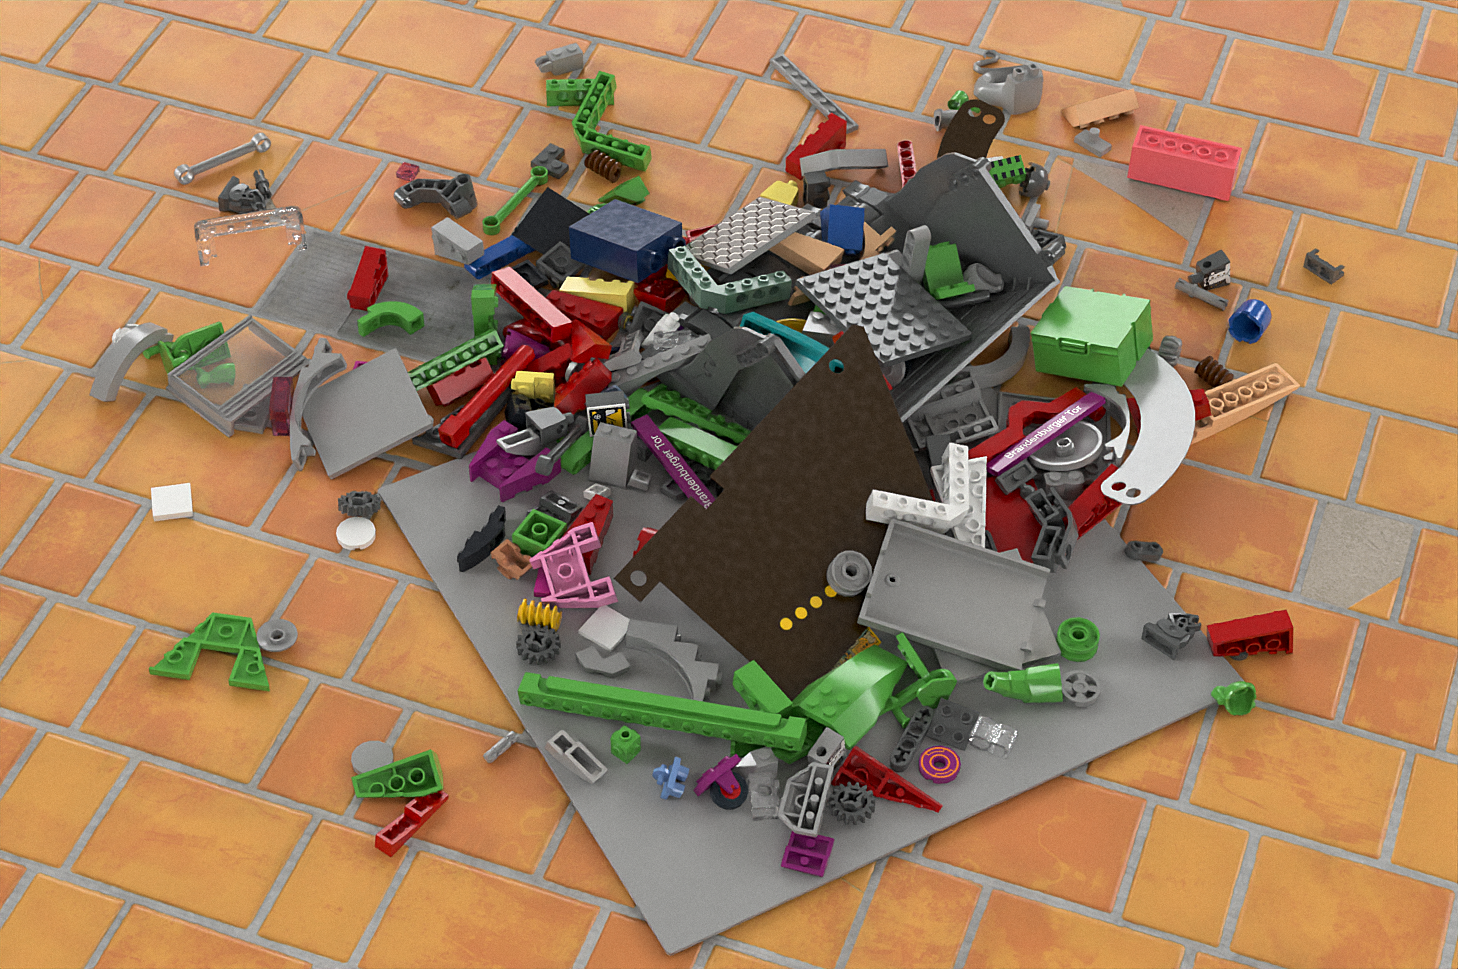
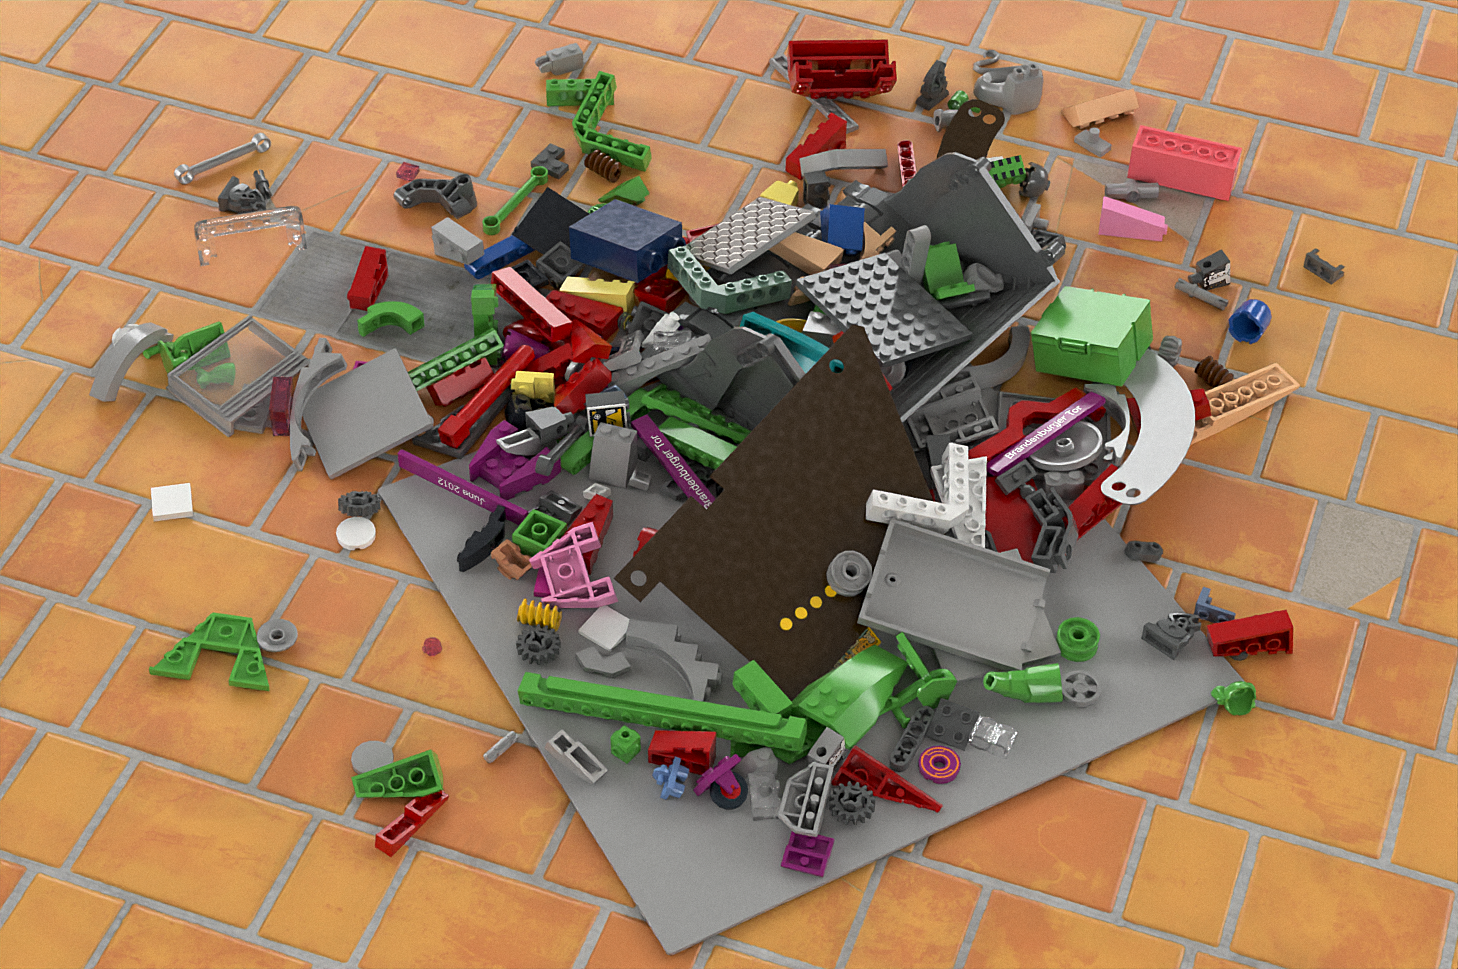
none -> magenta tile [397,449,528,525]
none -> clear pink plate [422,637,442,656]
none -> red wedge [648,730,716,775]
none -> red wedge [787,39,897,99]
none -> dark grey piece [915,60,949,111]
none -> bright pink slope [1099,197,1168,241]
none -> light grey piece [1105,179,1159,202]
none -> sand blue bracket [1194,587,1236,623]

